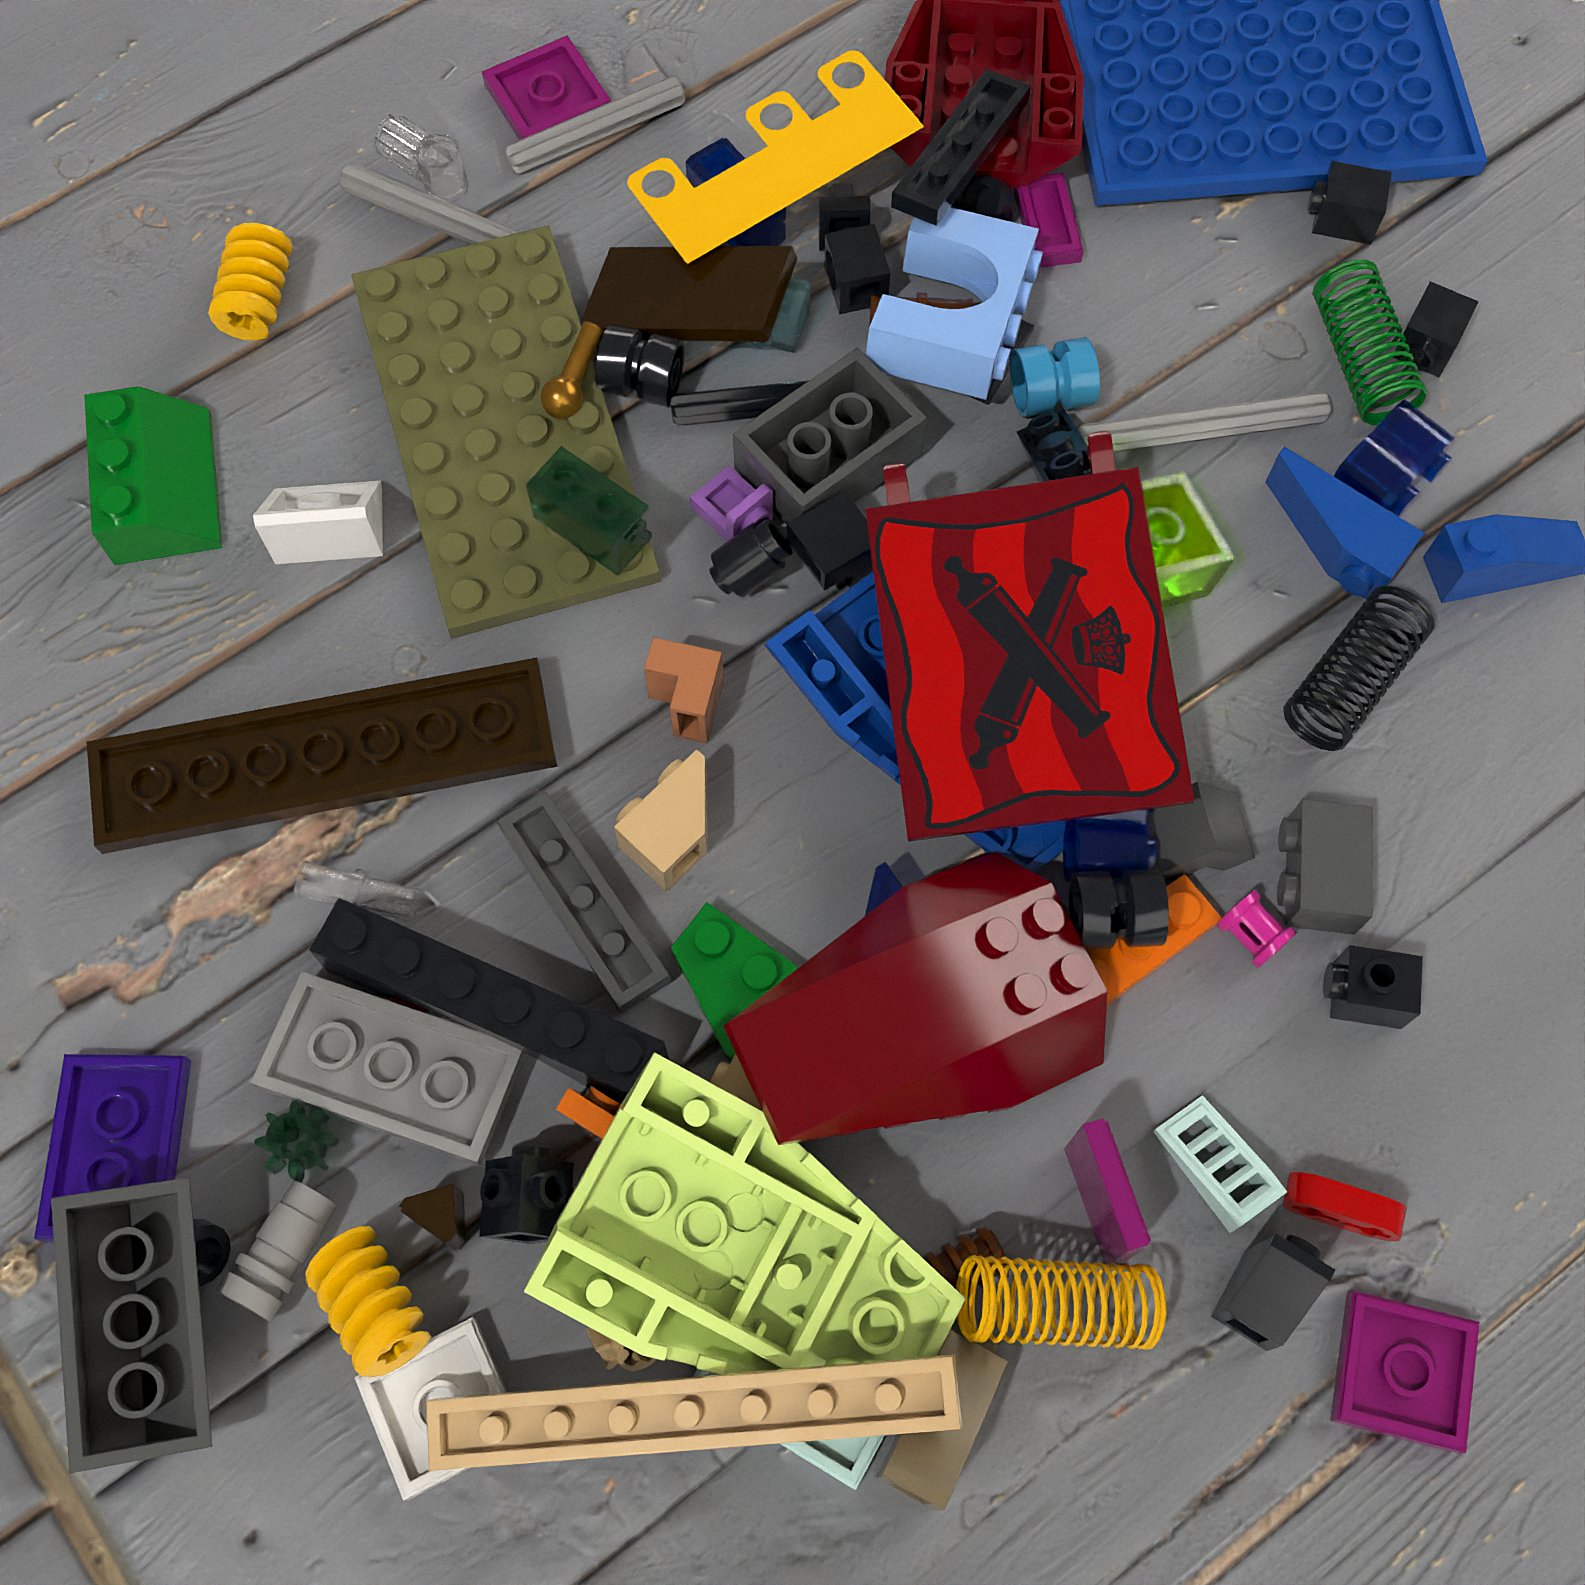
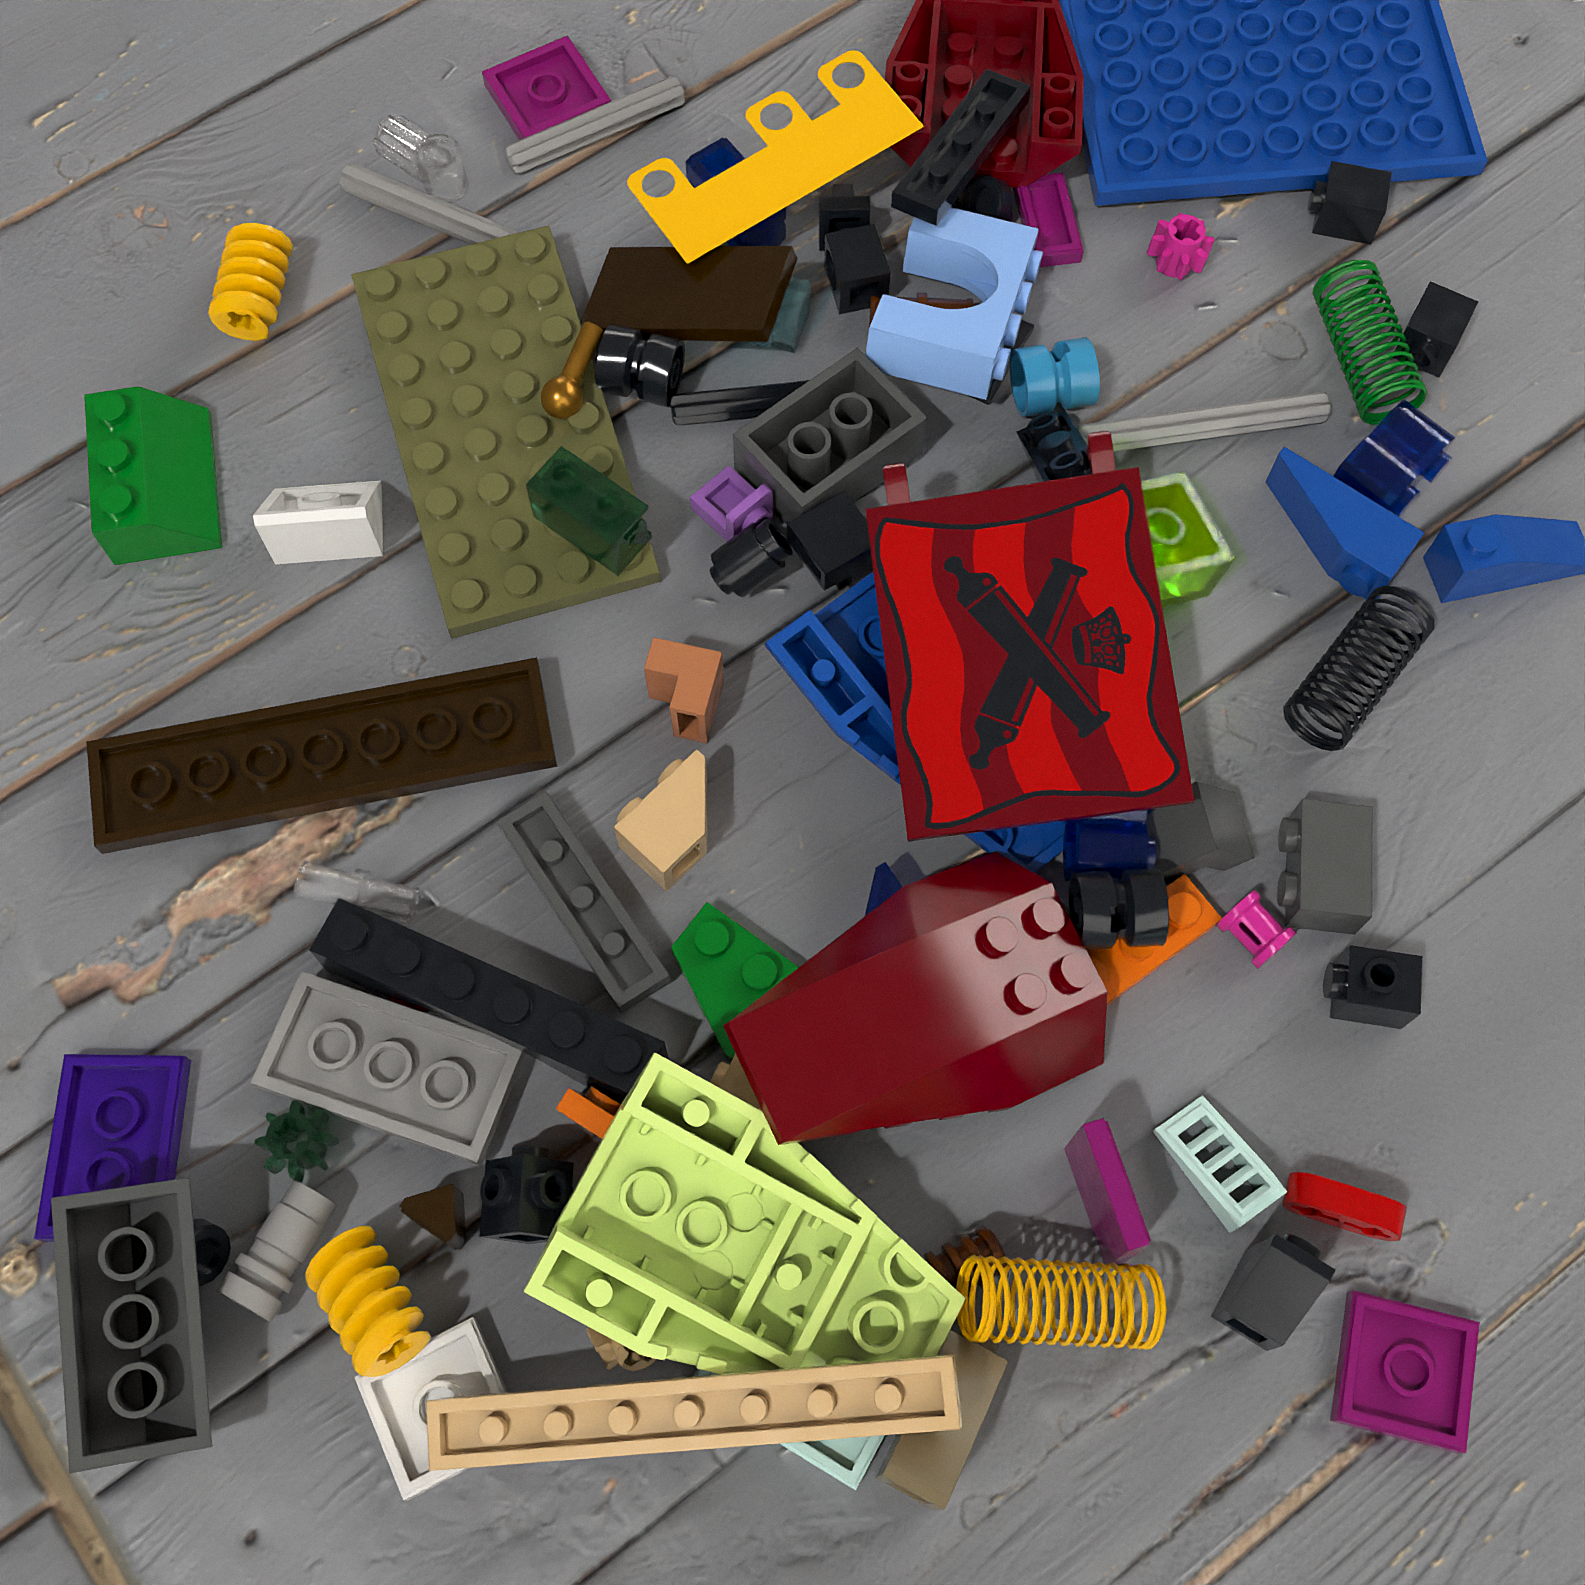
none -> dark pink gear [1147,213,1215,280]

